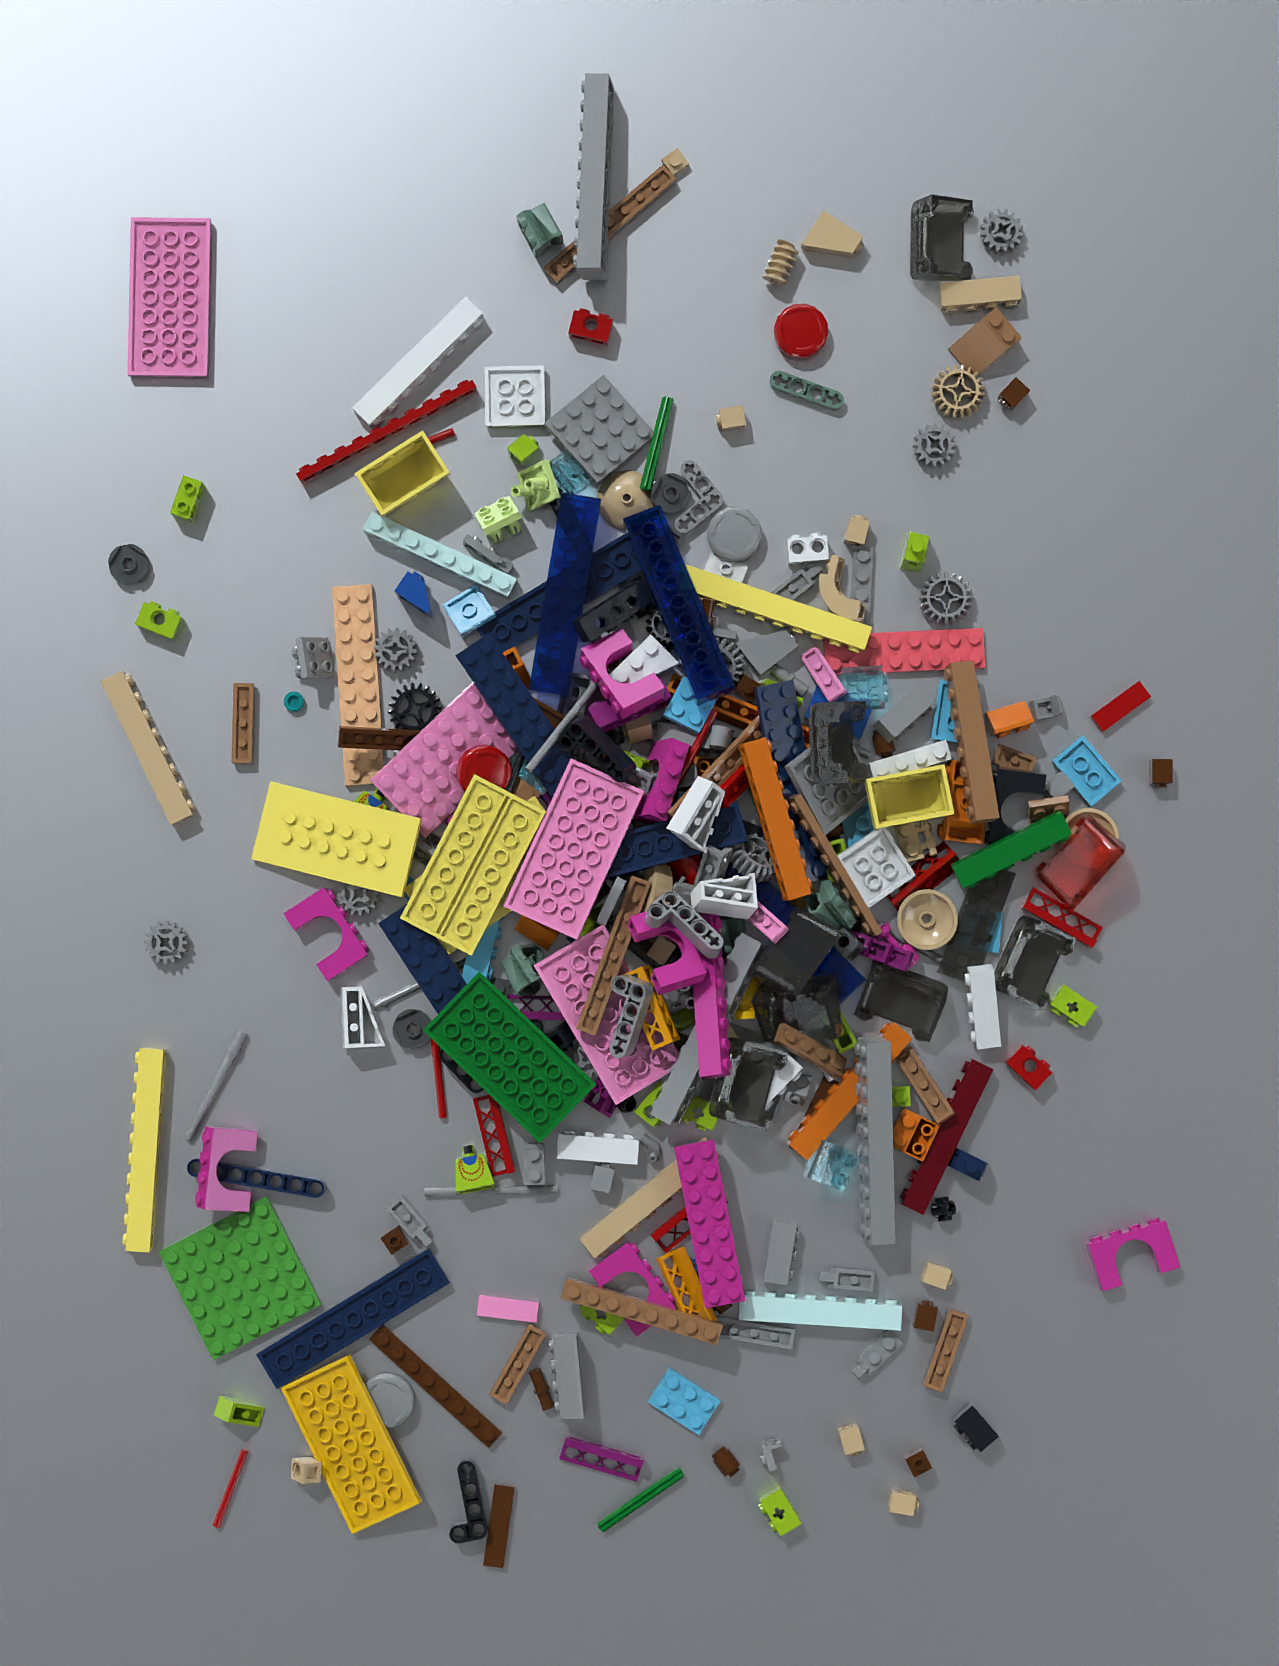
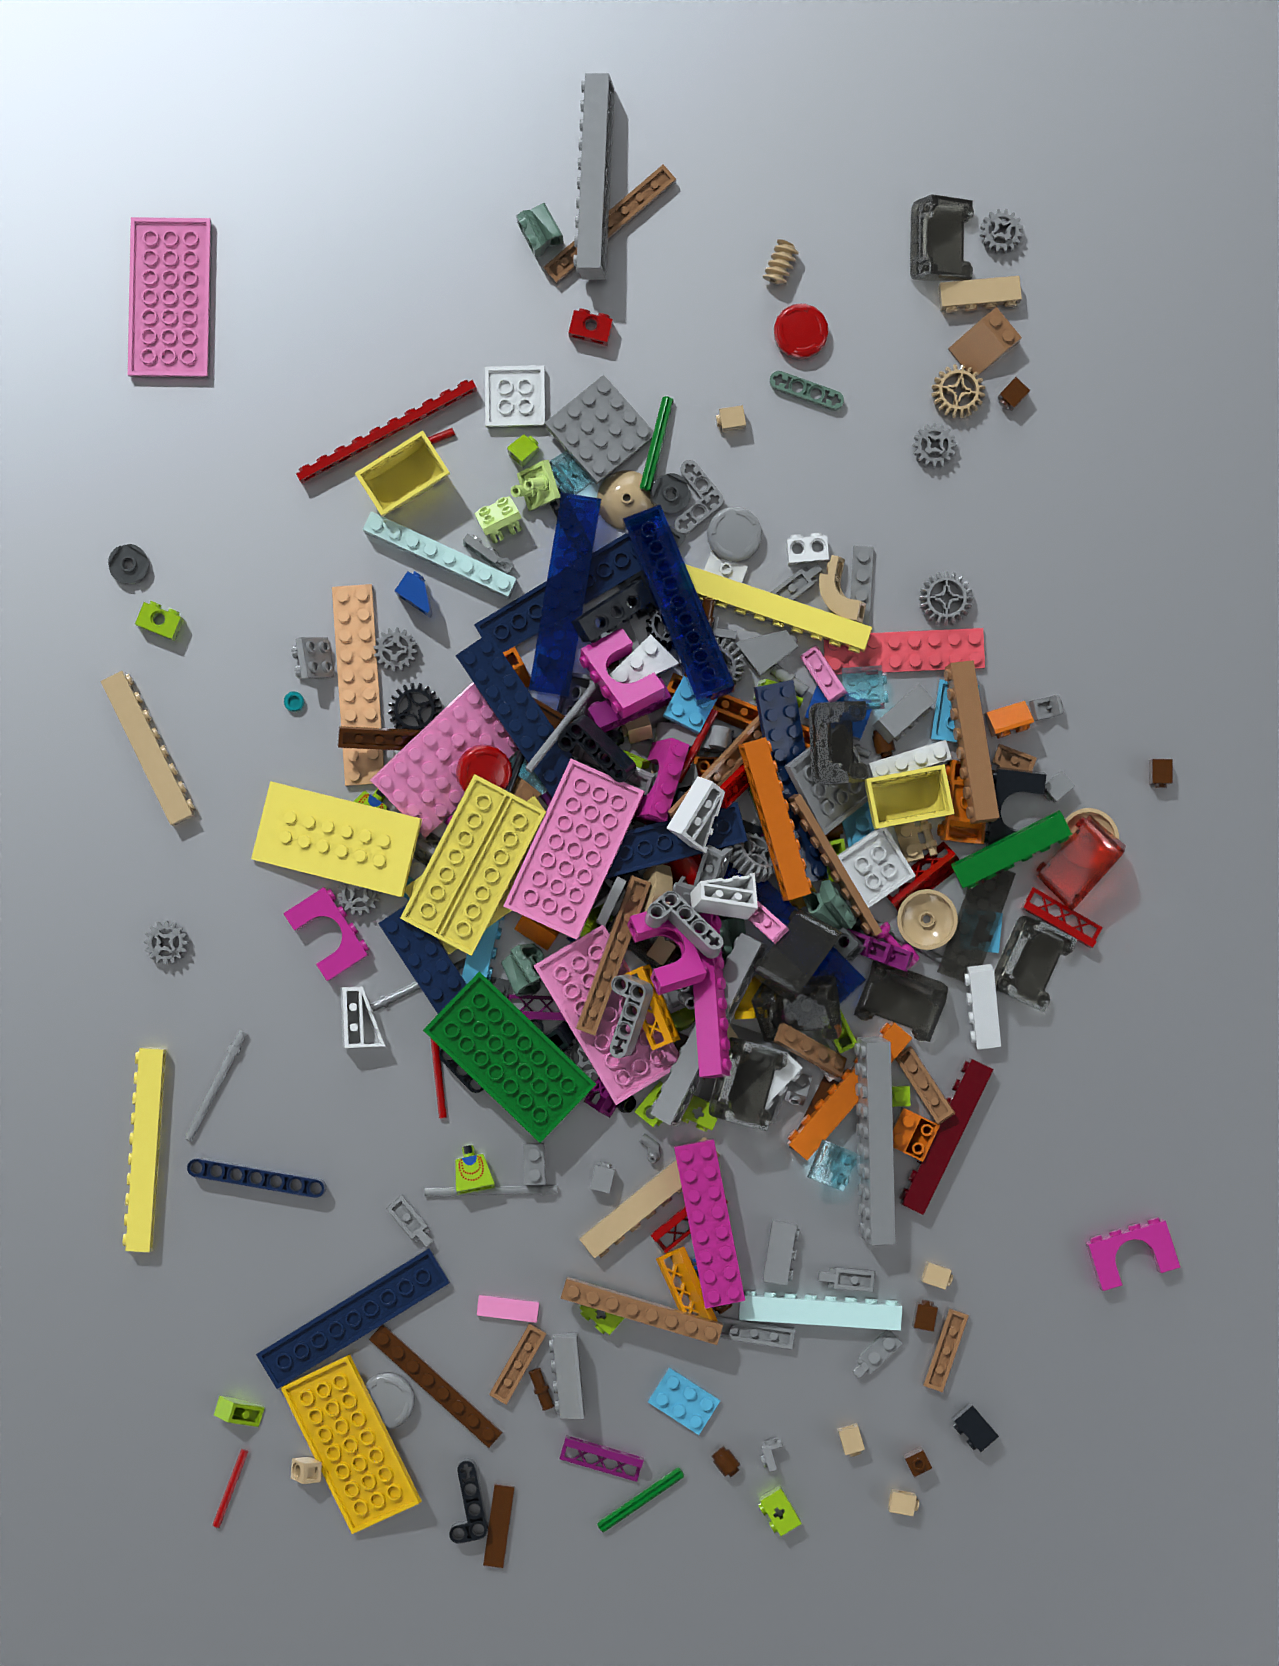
bright green plate [159,1196,322,1360] -> none
lime brick [170,475,205,523] -> none
dark pink arch [195,1126,258,1212] -> none
medium nougat plate [231,683,254,764] -> none
white brick [352,296,483,428] -> none
reddish brown brick [380,1225,410,1255] -> none
dark grey plate [392,1009,431,1049] -> none
medium azure tile [442,584,496,637] -> none
red fence [473,1095,515,1177] -> none
white brick [557,1130,639,1165] -> none
dark pink arch [589,1241,676,1337] -> none
tan plate [661,148,689,176] -> none
reddish brown brick [731,674,761,702] -> none
tan slope [801,210,864,257] -> none
tan brick [844,515,870,546] -> none
lime torso [900,531,929,573] -> none
black gear [931,1196,956,1222] -> none
dark blue torso [948,1148,989,1182] -> none
red brick [1005,1045,1052,1090] -> none
medium nougat plate [1028,795,1069,825] -> none
lime brick [1048,984,1097,1028] -> none
medium azure plate [1051,735,1122,807] -> none
red tile [1090,680,1151,732] -> none

